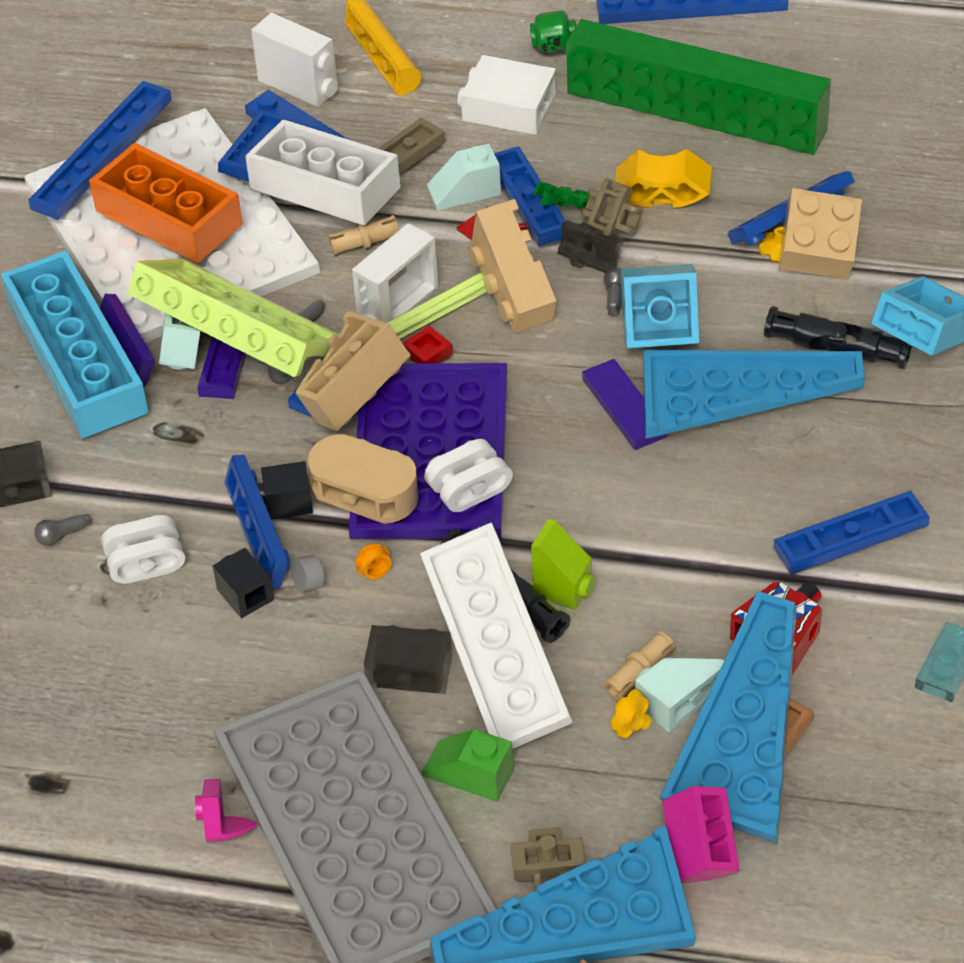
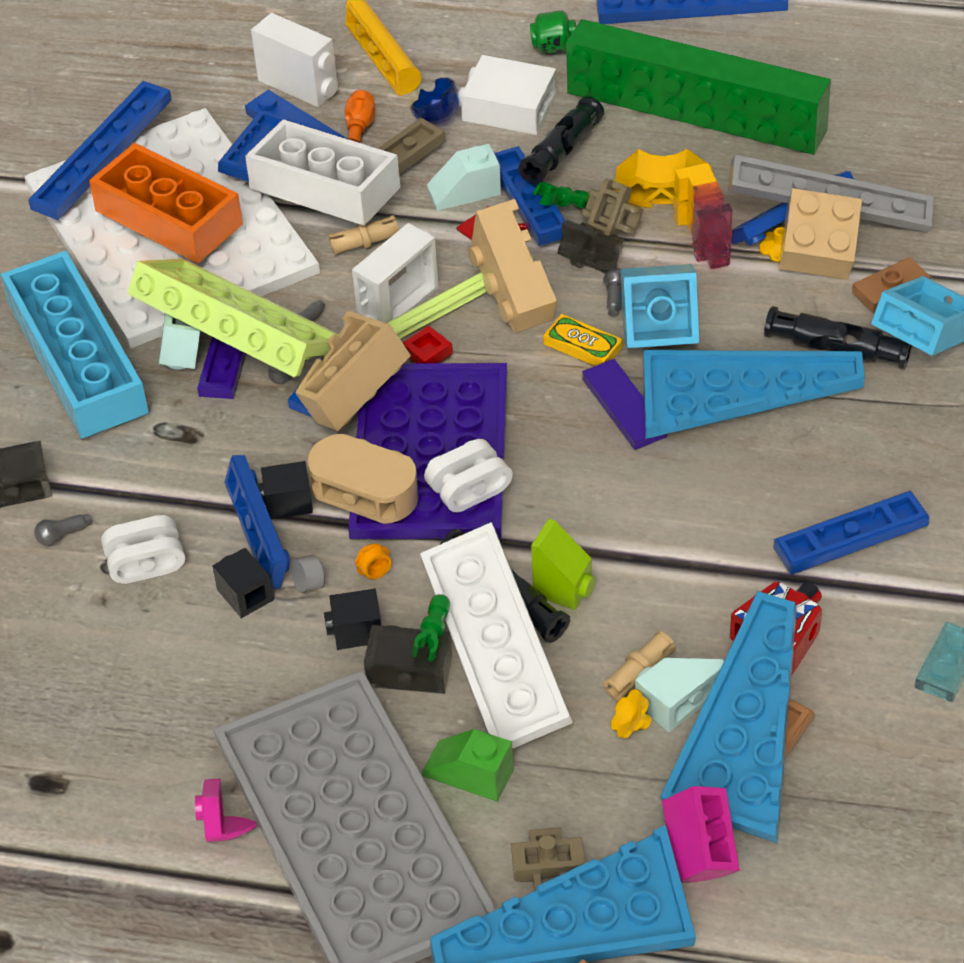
dark purple tile [100,293,155,388] -> none
none -> black brick [324,588,384,650]
none -> orange piece [344,90,375,143]
none -> clear blue hair [410,77,460,124]
none -> green piece [412,594,450,662]
none -> black piece [518,96,604,185]
none -> yellow tile [543,314,623,366]
none -> clear pink hips [674,163,733,269]
none -> light grey plate [728,154,934,233]
none -> medium nougat plate [852,257,931,313]

